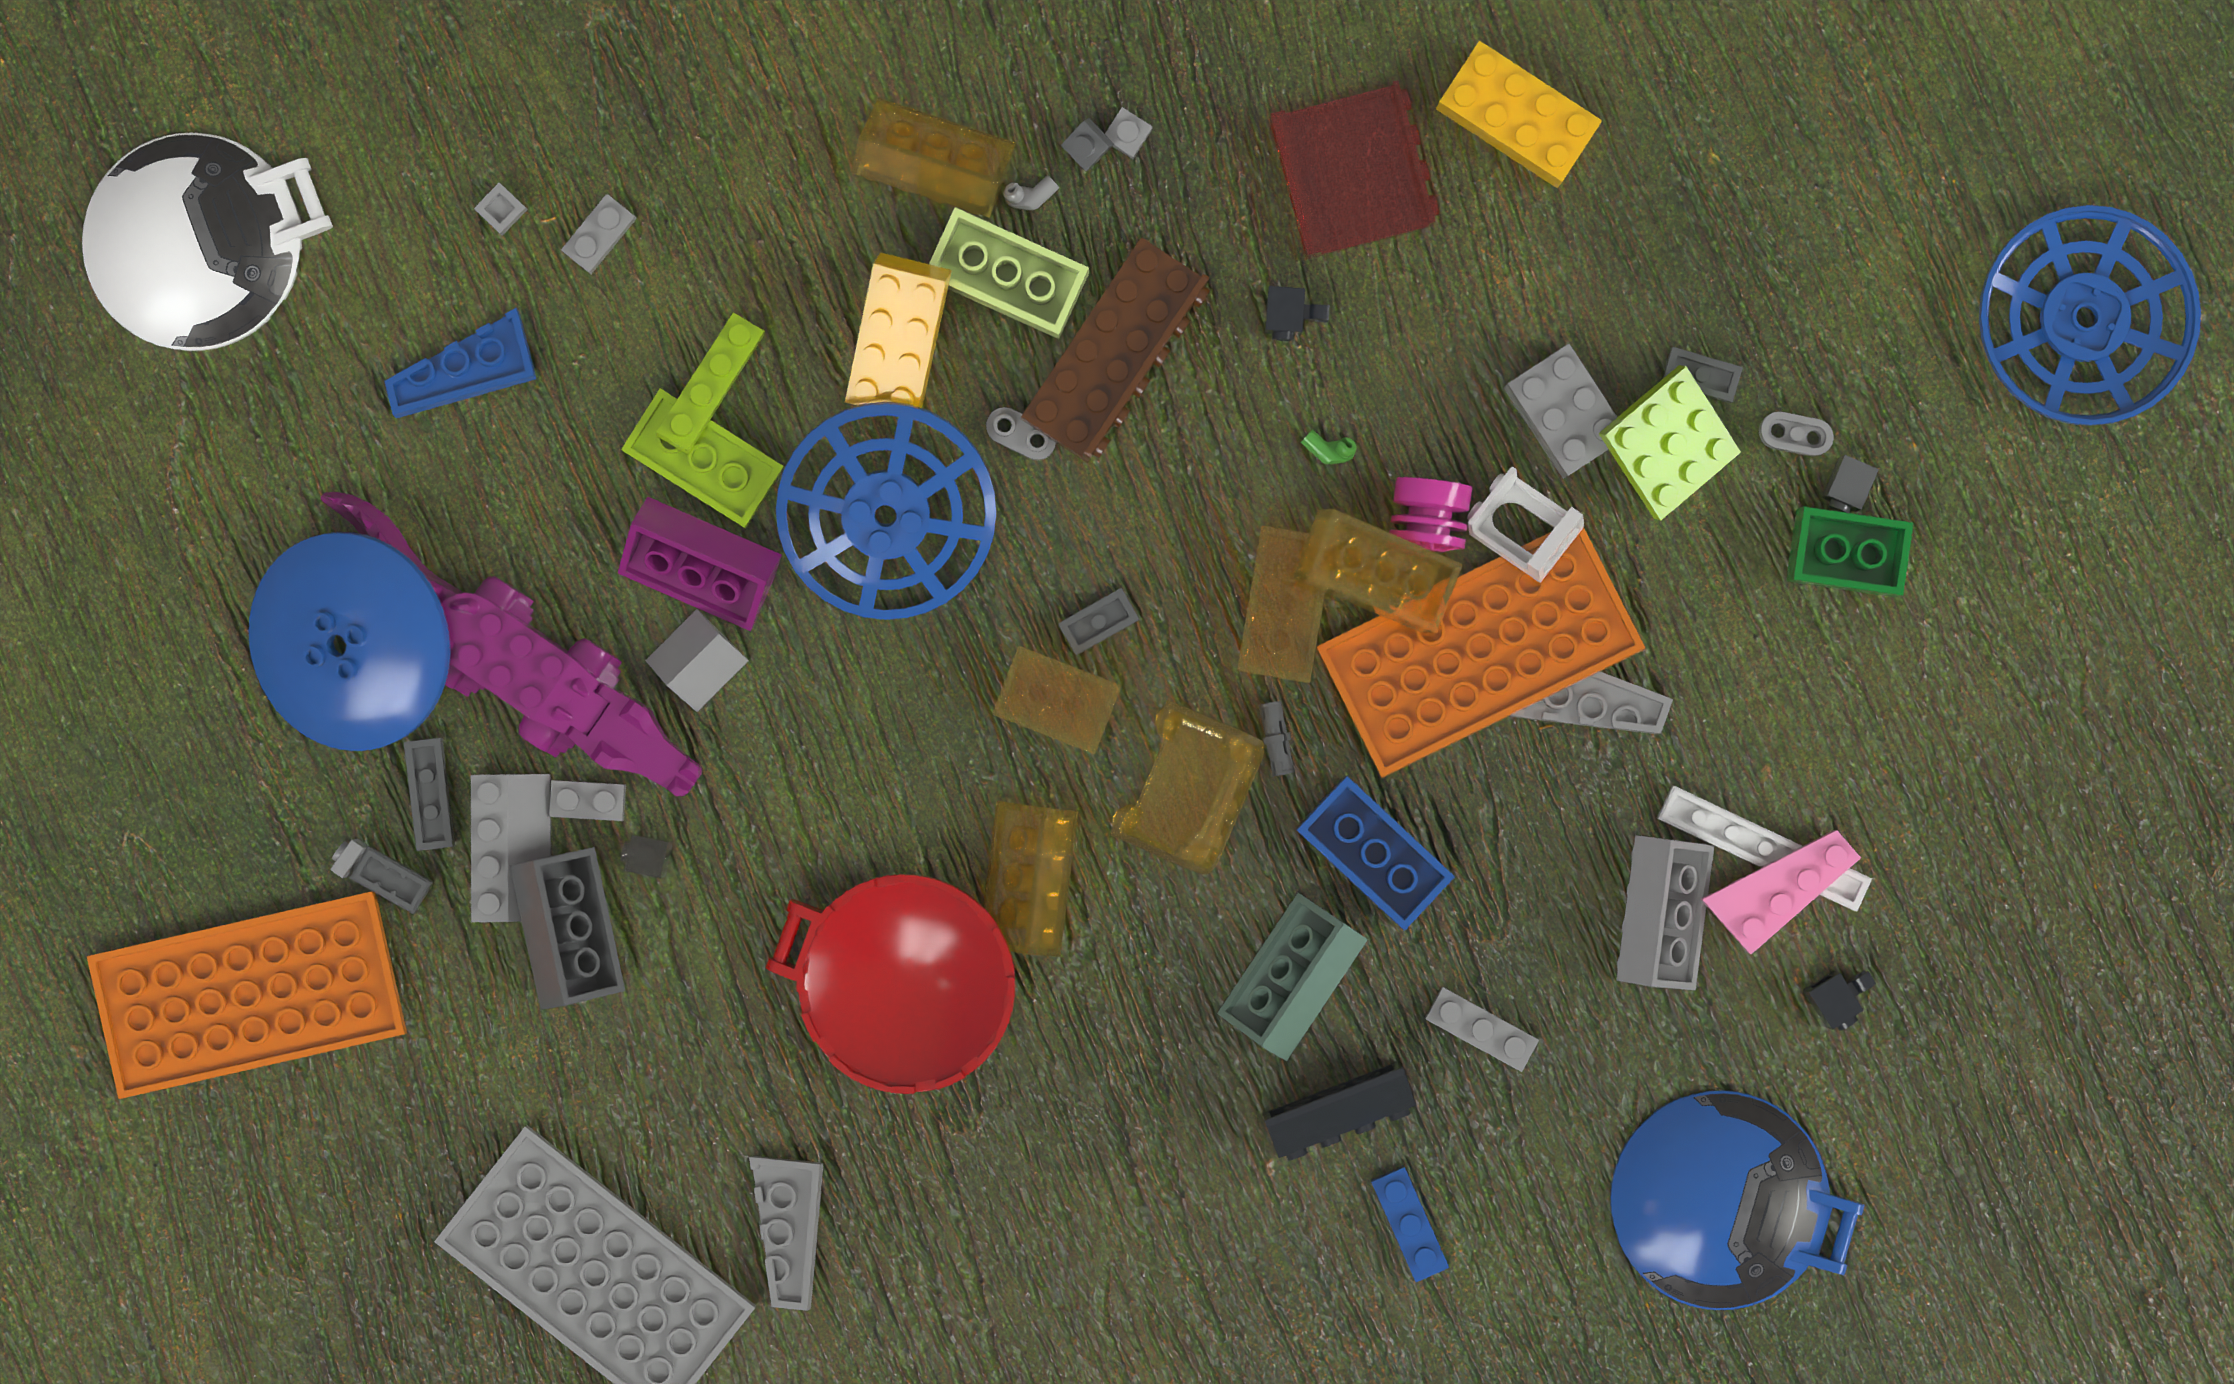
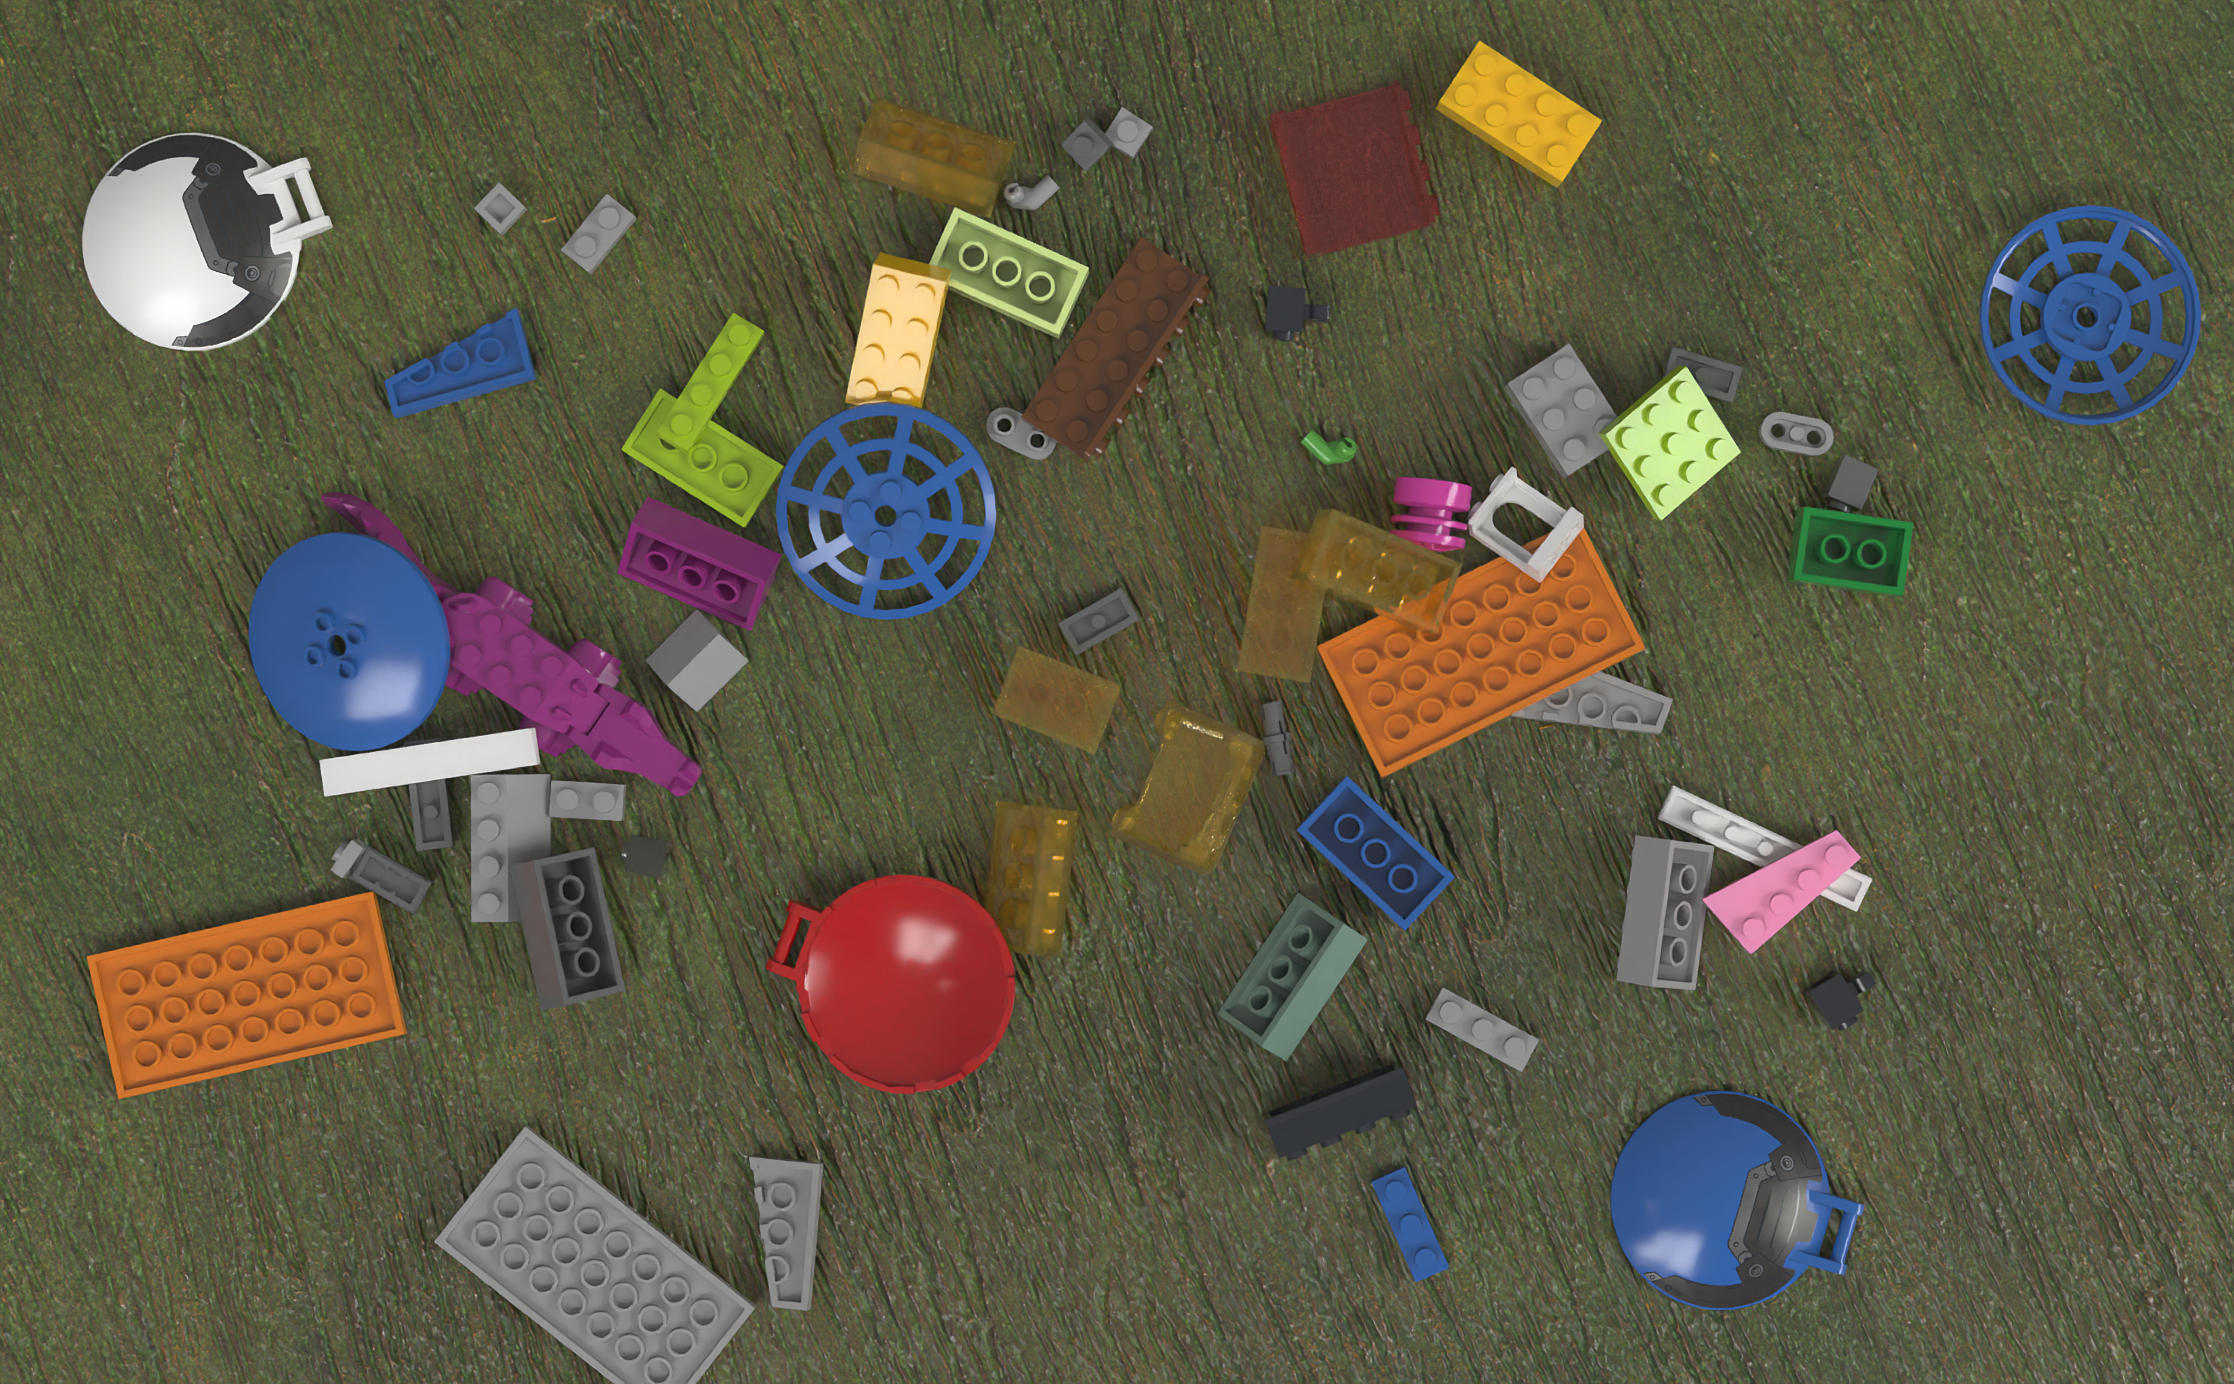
none -> white tile [319,728,540,796]

